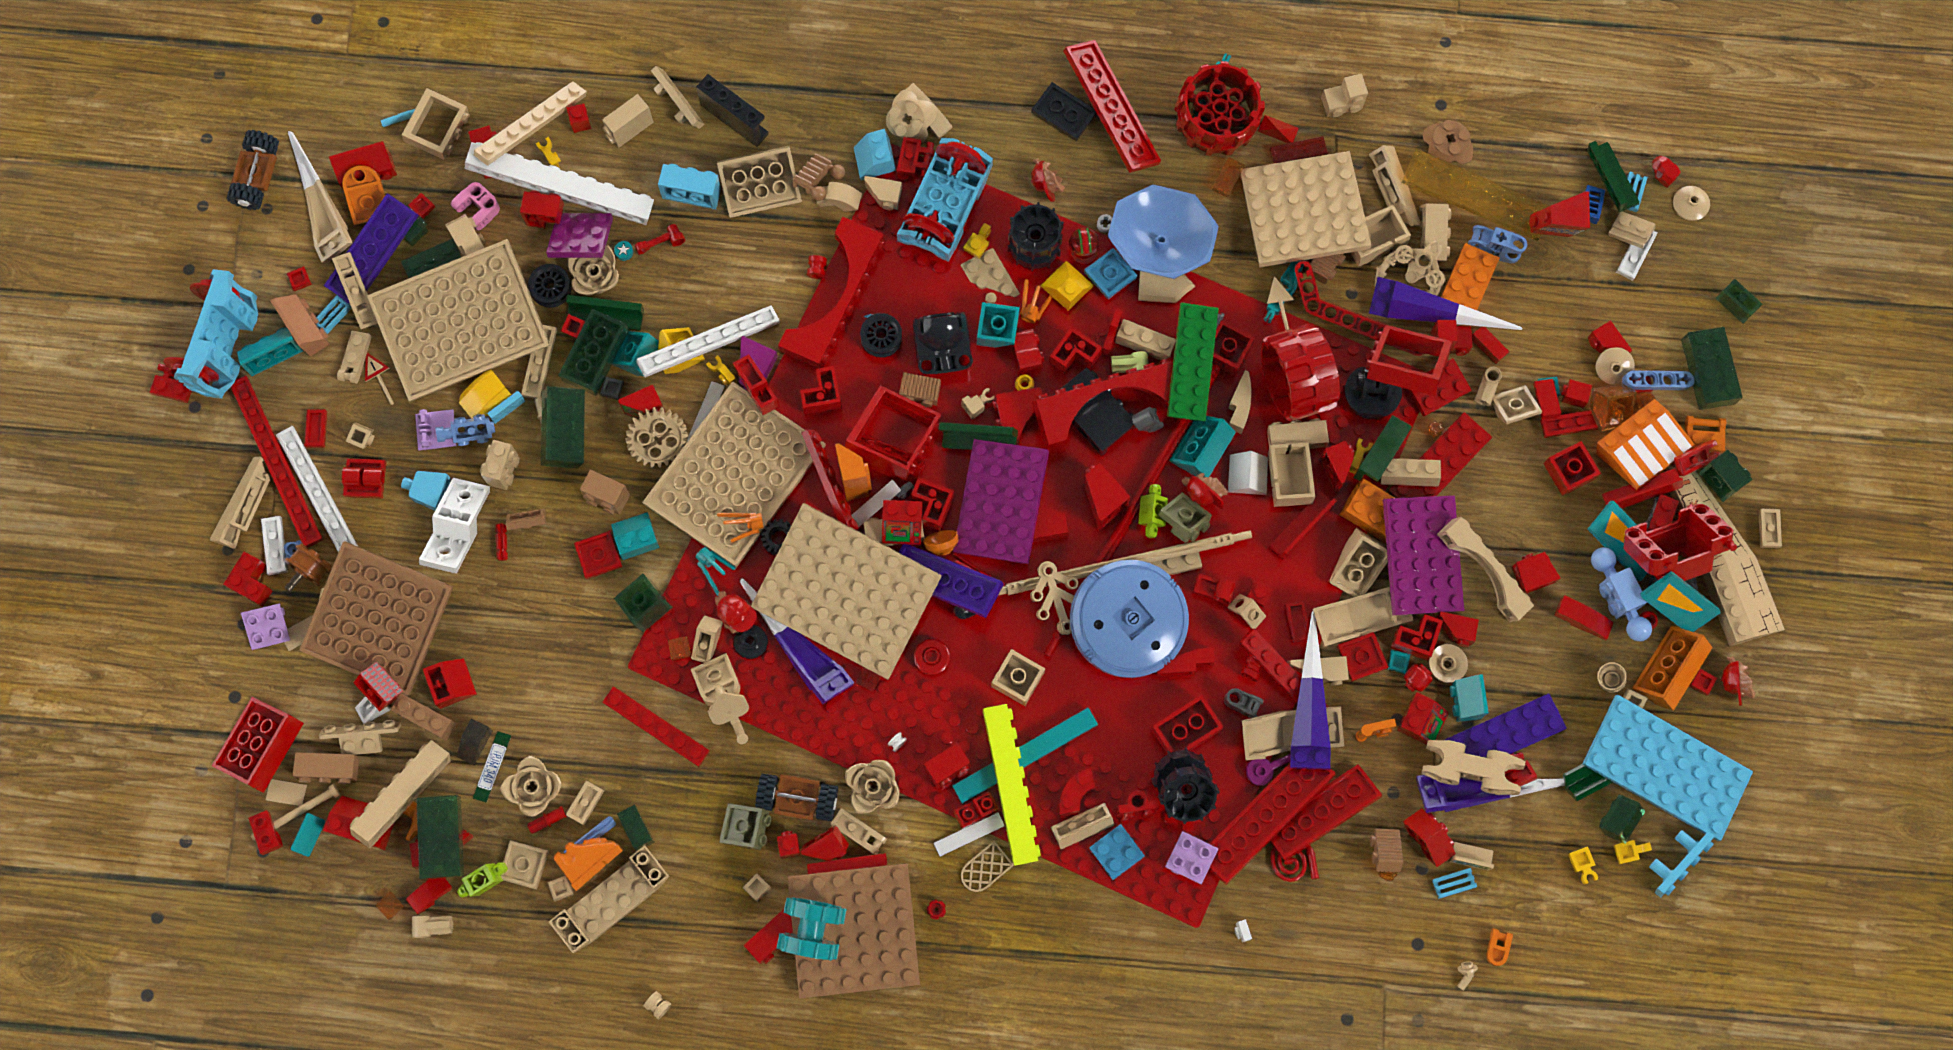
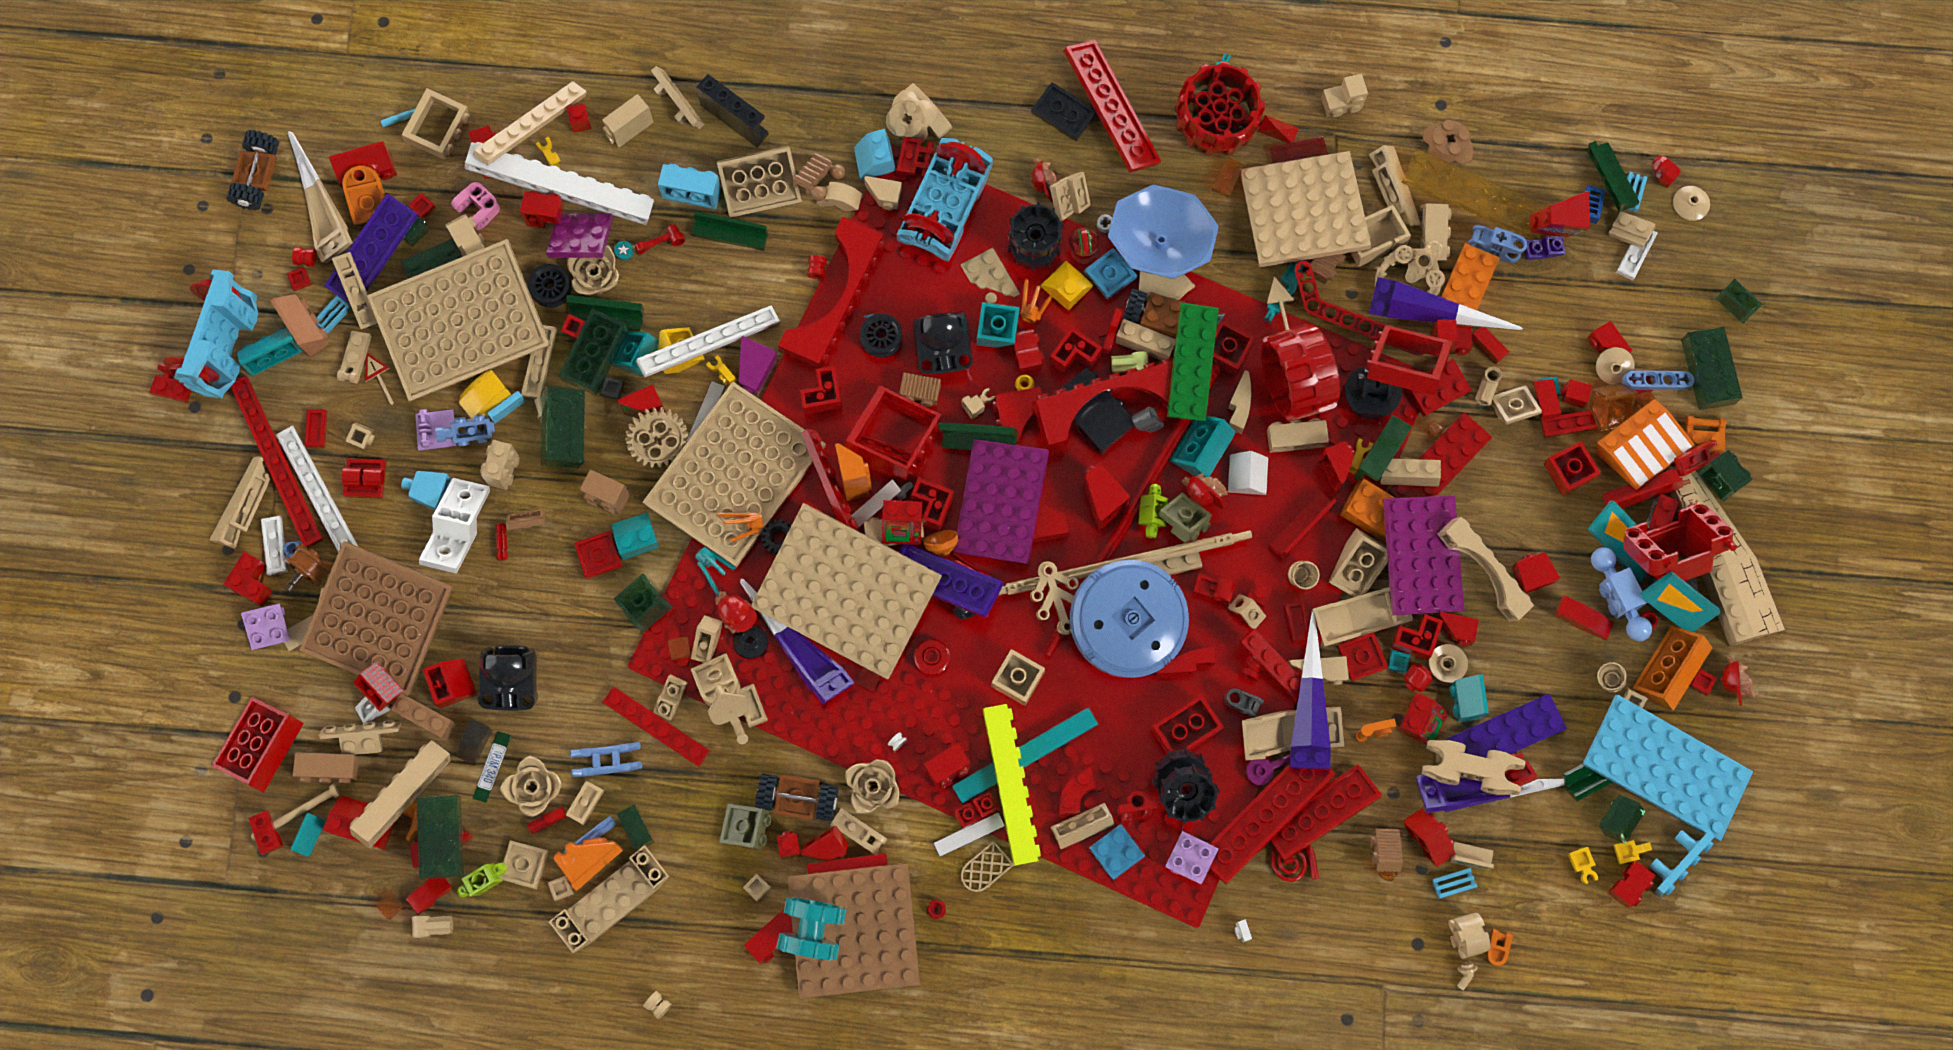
tan sticker [265,779,307,806] -> none
red slope [733,354,779,415] -> none
yellow plate [963,223,991,259] -> none
tan piece [1268,442,1315,507] -> none
tan plate [1759,509,1782,548] -> none
none -> red wheel [292,247,317,267]
none -> black piece [478,645,538,711]
none -> medium blue piece [569,742,642,777]
none -> tan slope [653,674,688,721]
none -> dark green panel [691,211,768,251]
none -> tan tile [739,684,768,728]
none -> tan slope [1050,172,1091,221]
none -> dark orange plate [1123,289,1185,338]
none -> tan helmet [1288,561,1320,589]
none -> tan brick [1448,913,1490,959]
none -> dark purple slope [1524,236,1566,260]
none -> red brick [1608,860,1656,908]

